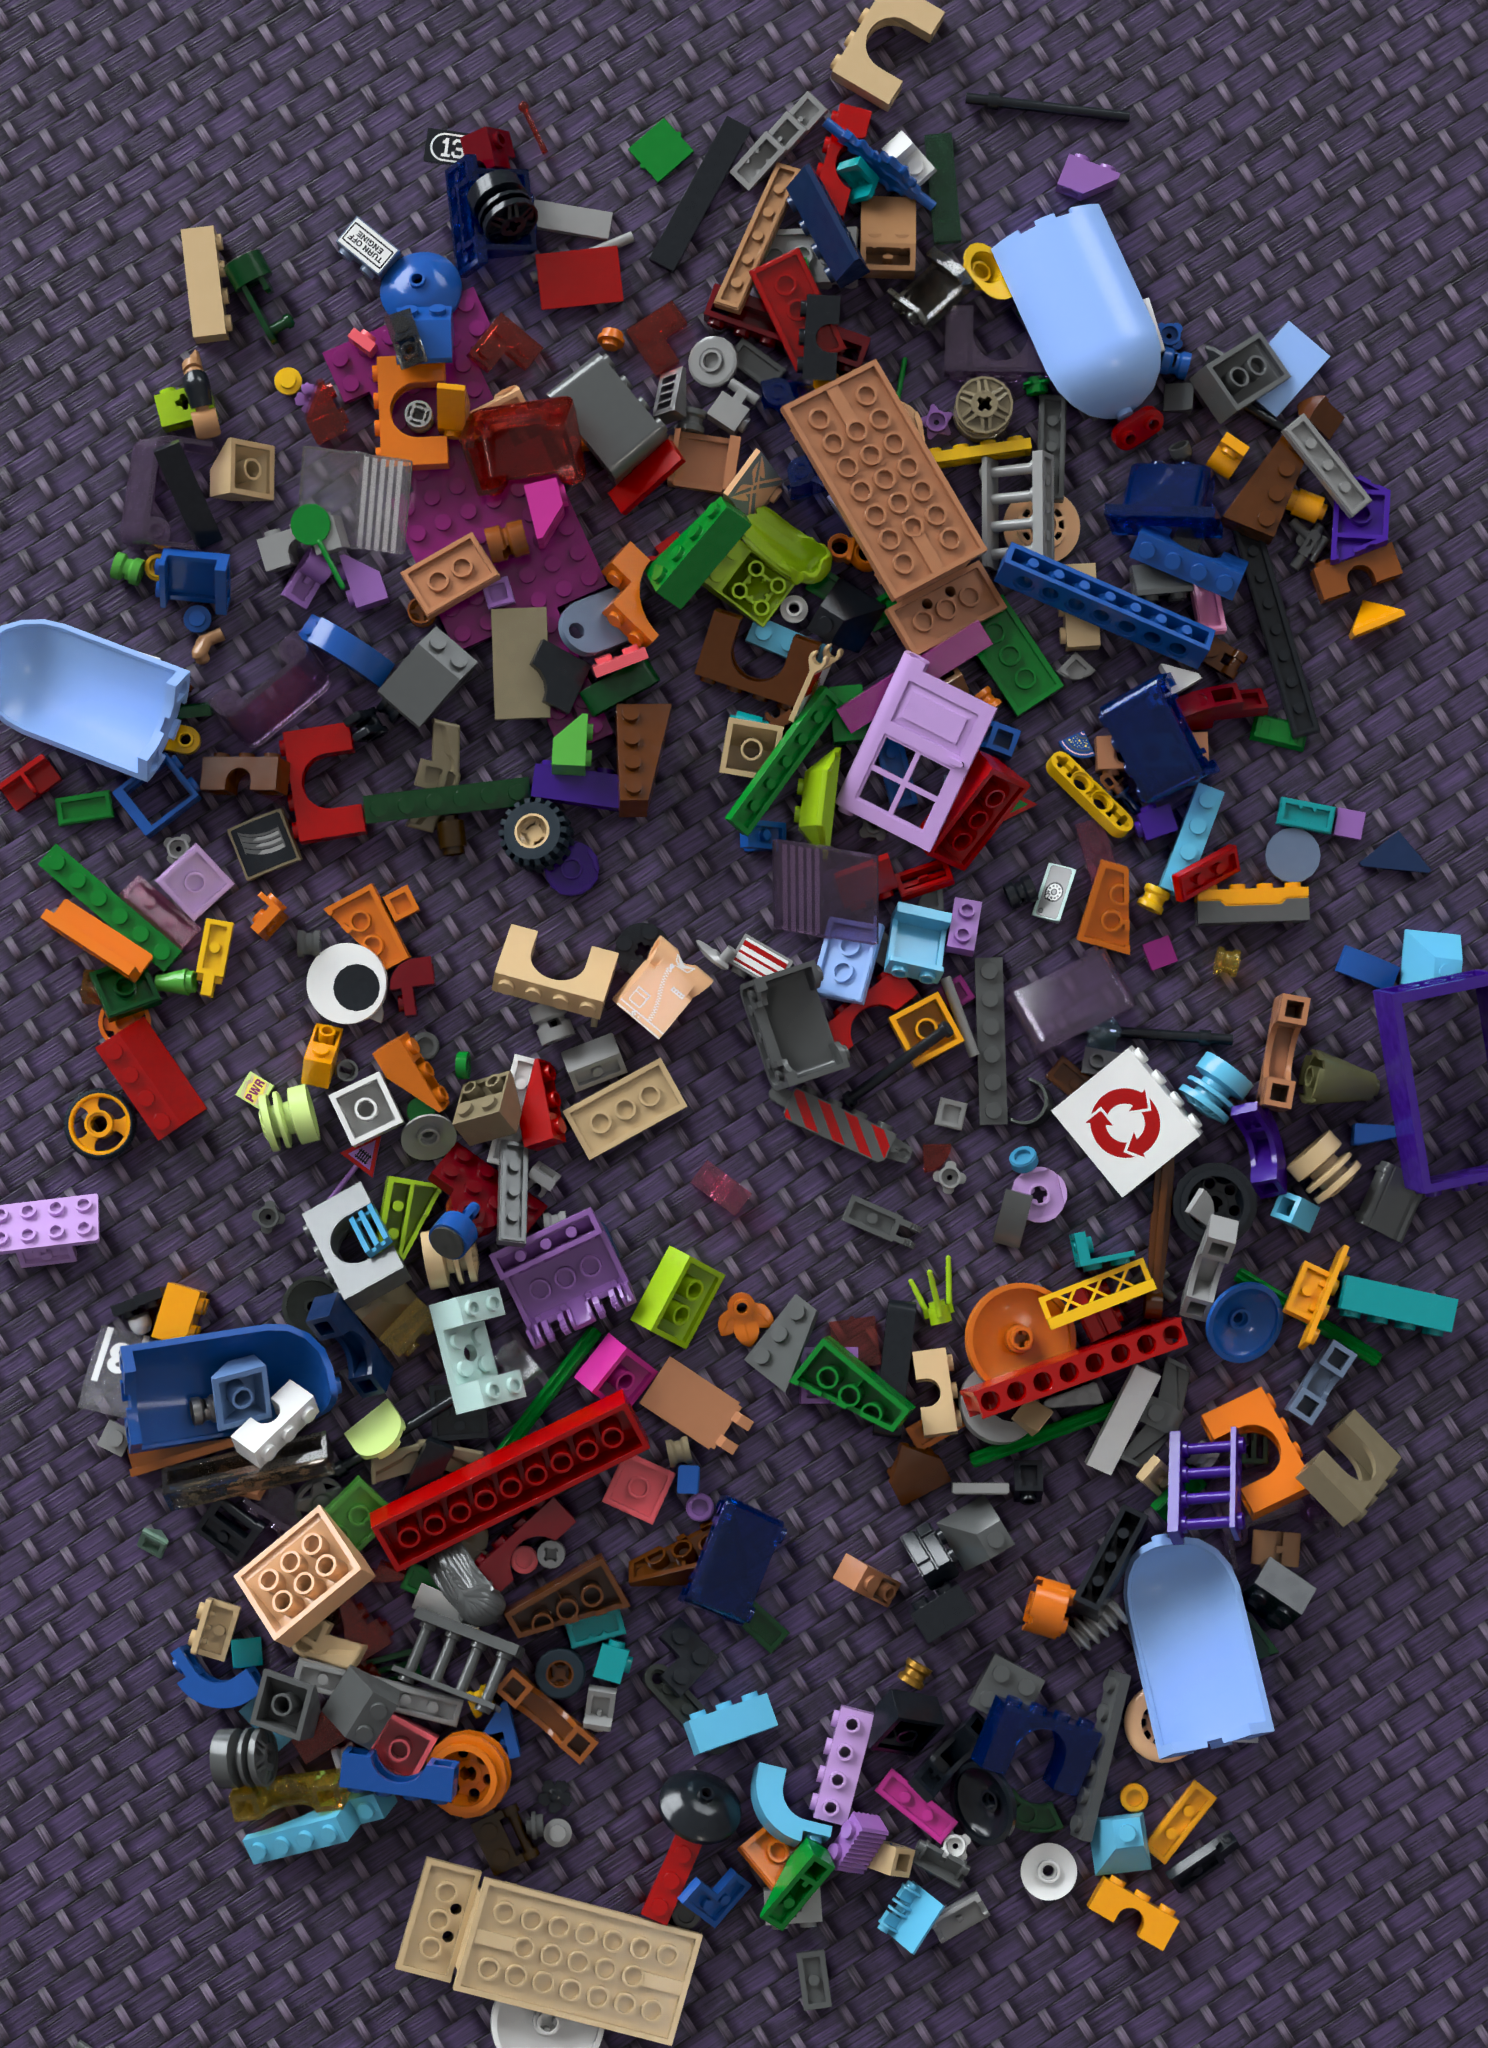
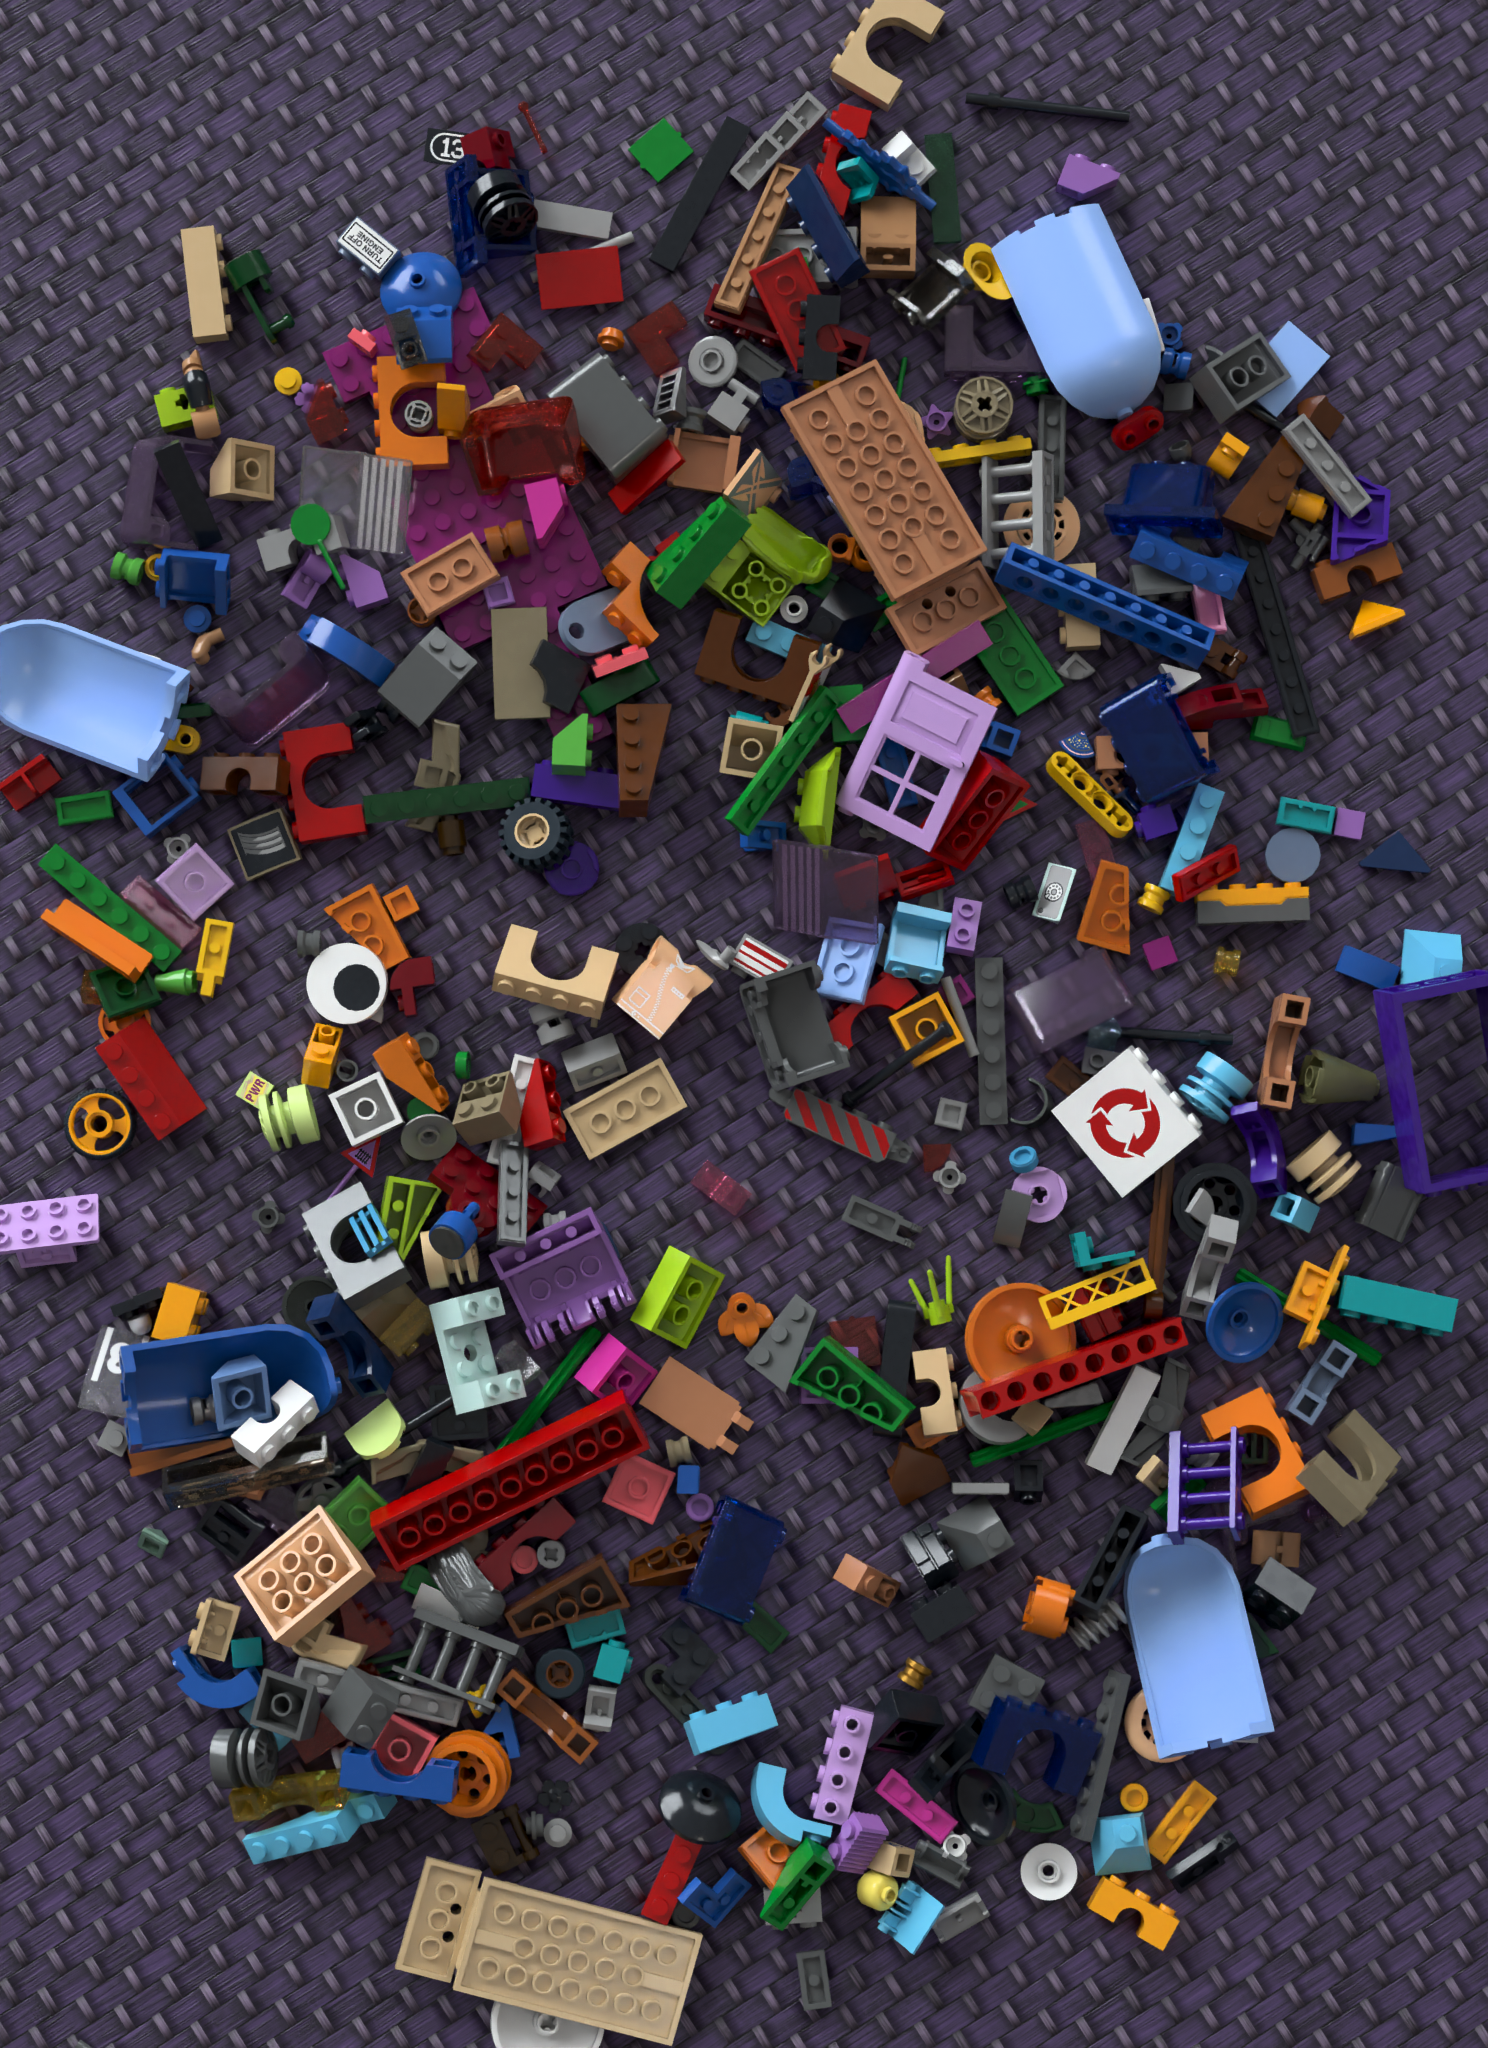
orange bracket [251,891,289,942] -> none
none -> light yellow head [857,1870,899,1911]

